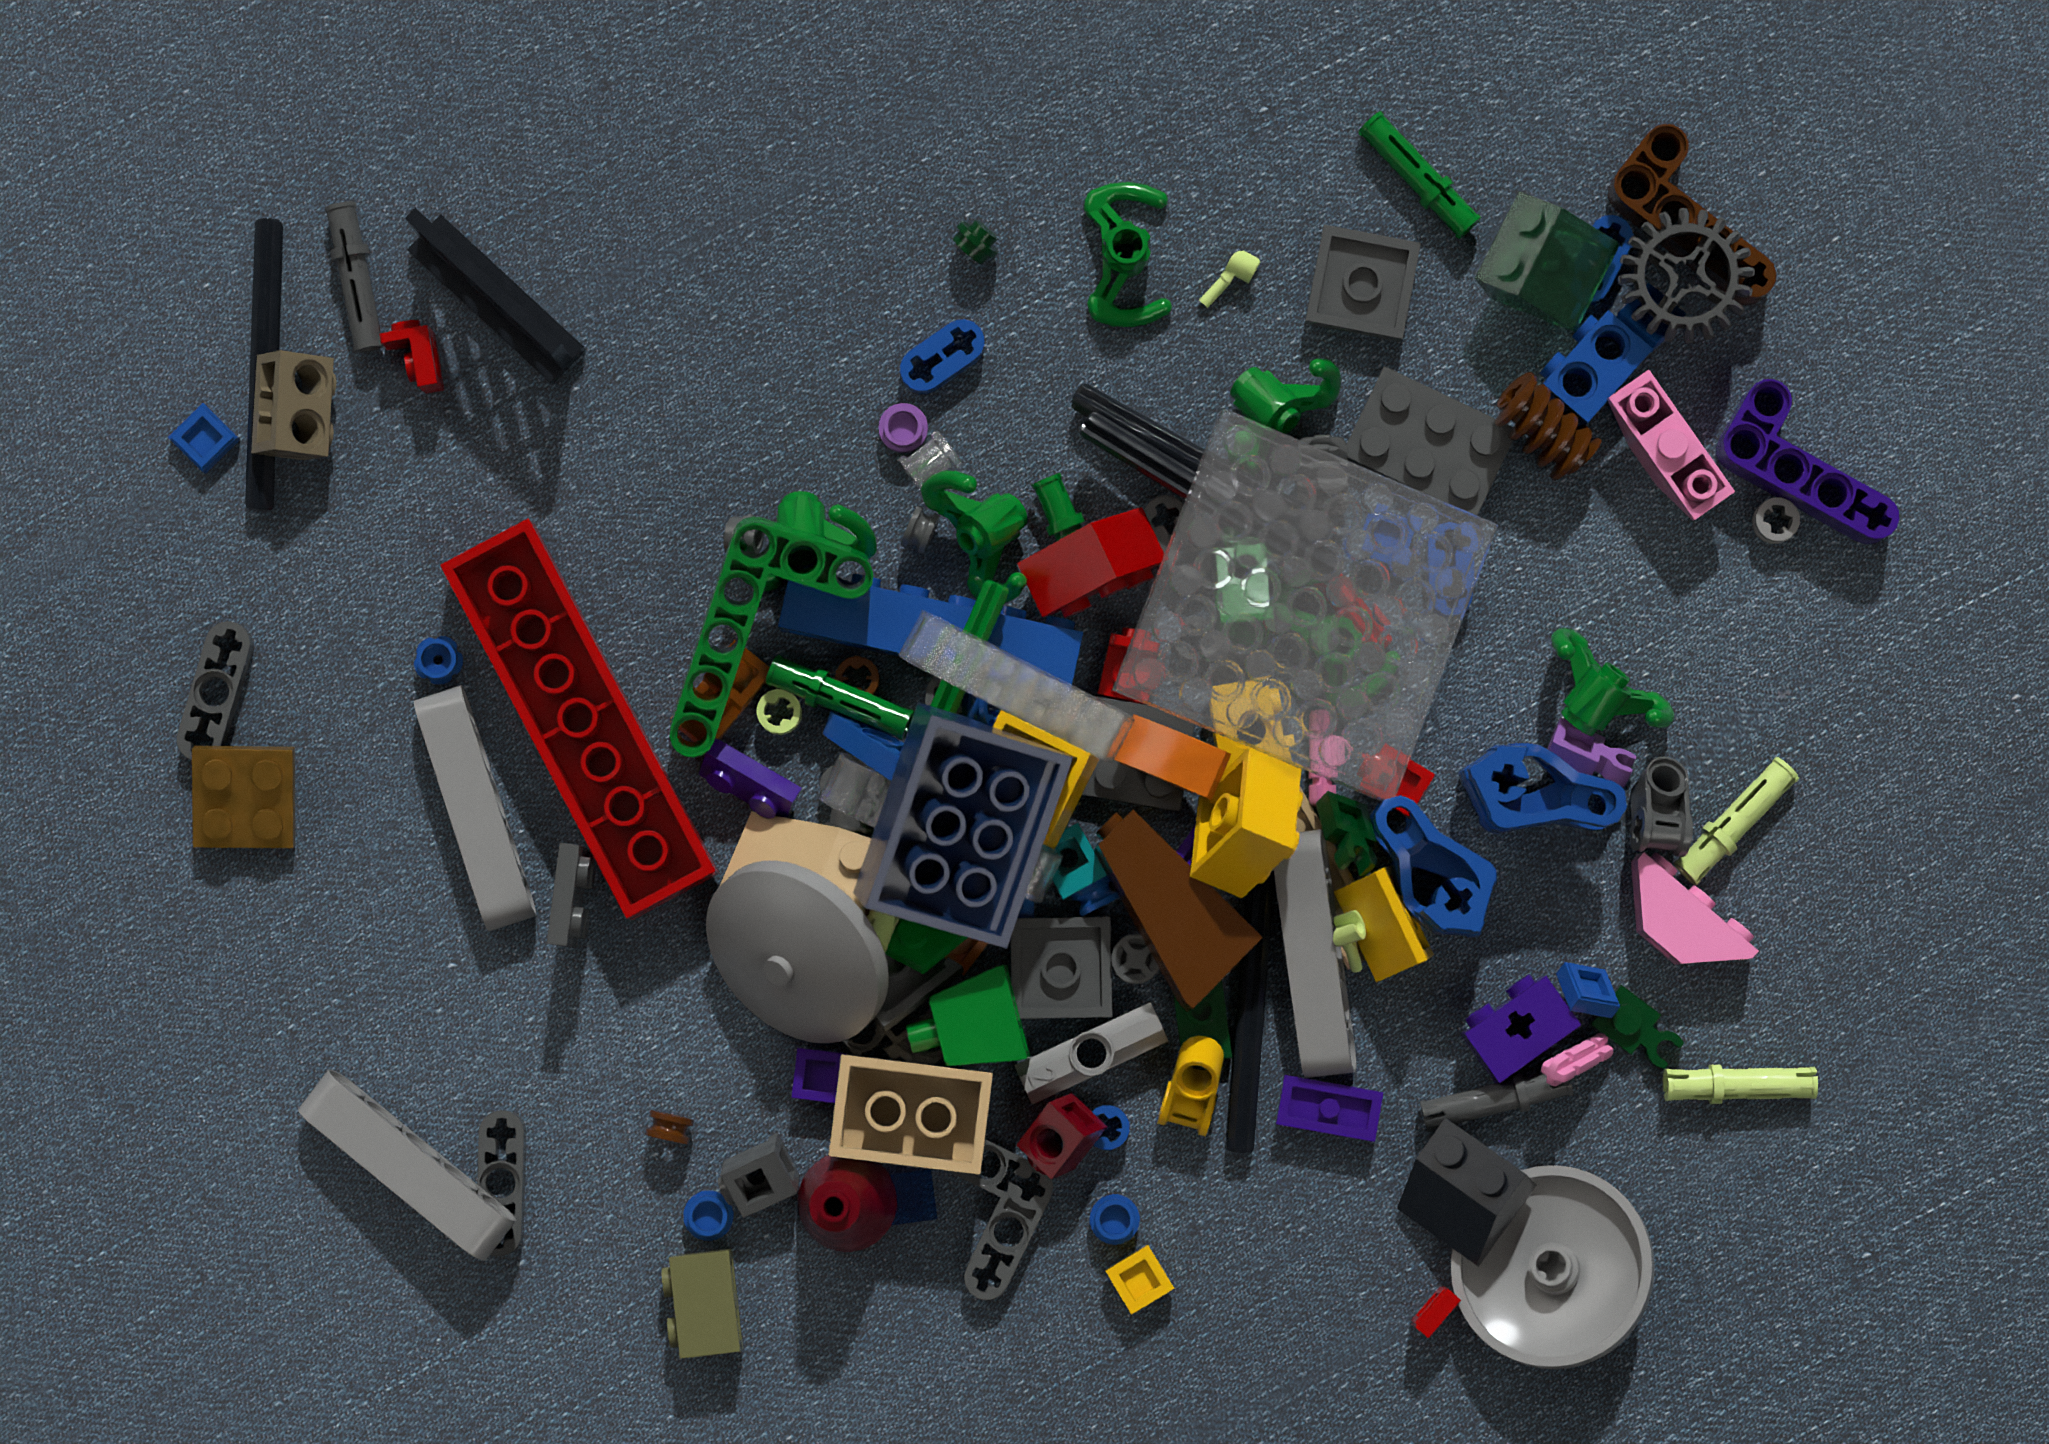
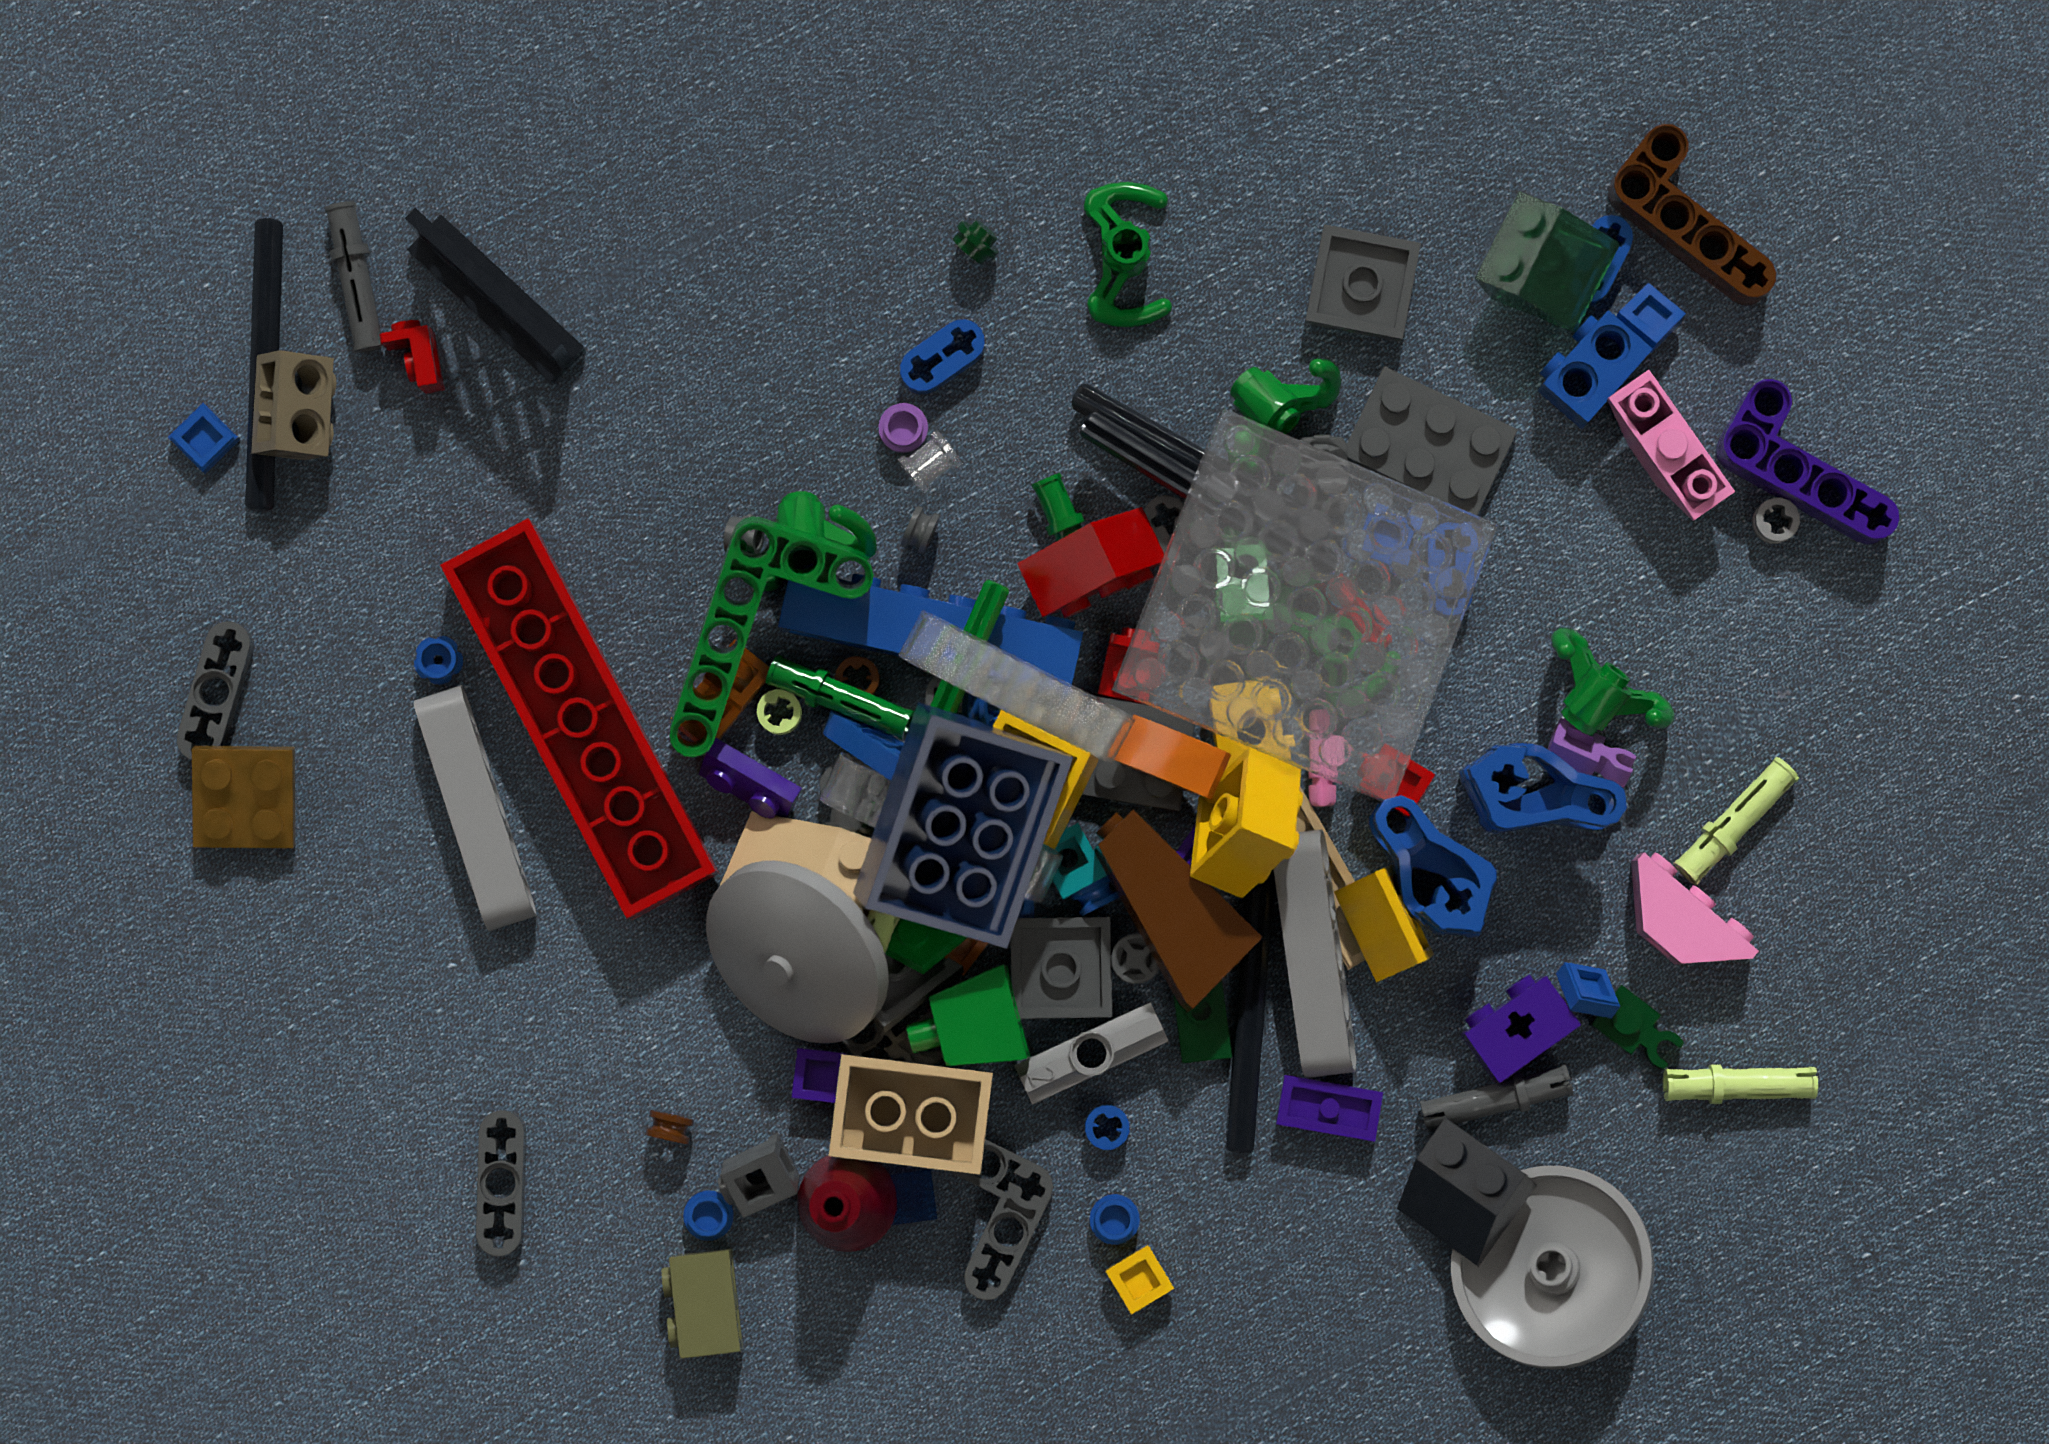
light grey beam [298,1069,516,1261] -> none
dark grey plate [547,843,596,948] -> none
green piece [921,470,1028,604] -> none
dark red brick [1016,1093,1107,1180] -> none
yellow piece [1157,1035,1224,1137] -> none
yellowish green hand [1199,251,1260,308] -> none
dark green plate [1316,791,1377,877] -> none
yellowish green hand [1333,910,1366,973] -> none
green pin [1358,111,1482,239] -> none
red tile [1411,1286,1461,1338] -> none
reddish brown piece [1495,372,1602,481] -> none
bright pink axle [1541,1033,1613,1087] -> none
dark grey gear [1618,208,1755,344] -> none
dark grey piece [1630,757,1693,857] -> none

